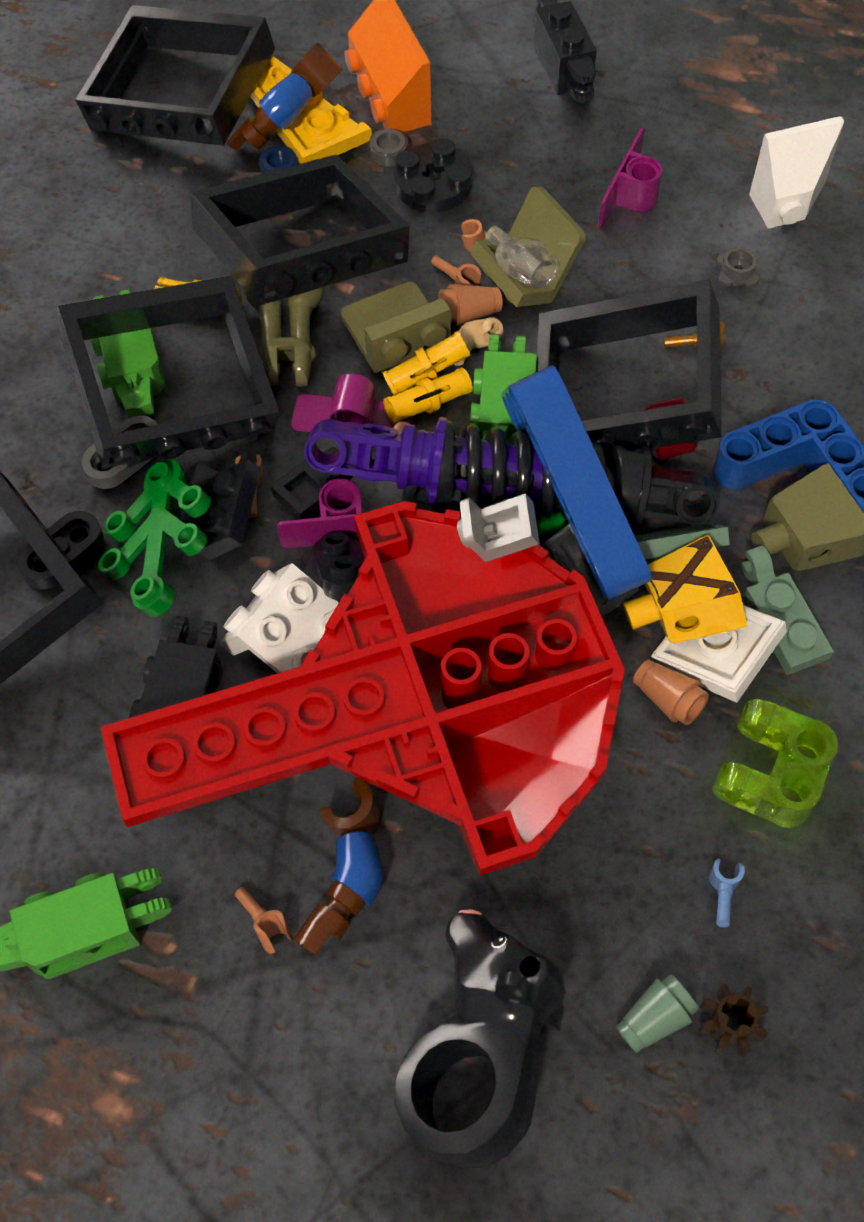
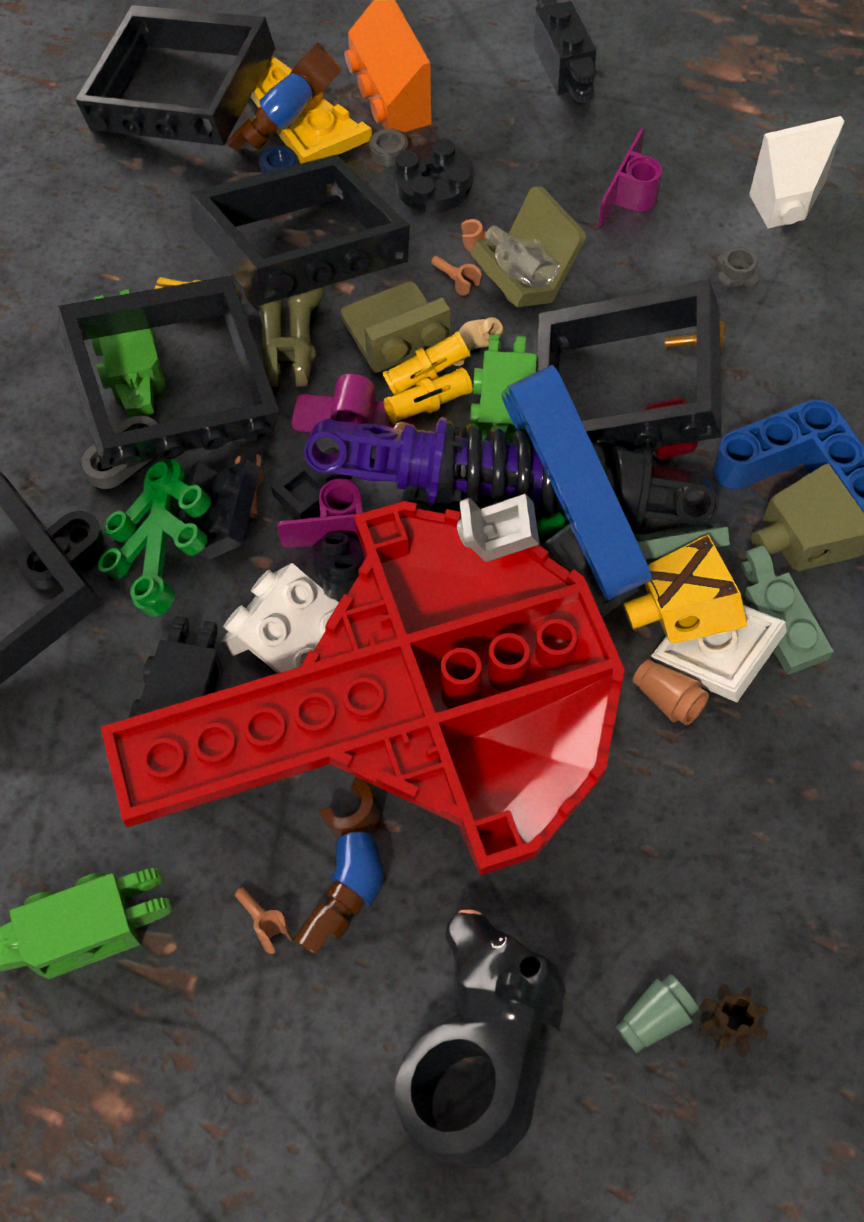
nougat cone [438,284,503,326] -> none
medium blue hand [709,858,745,927] -> none
clear neon green piece [712,699,838,828] -> none

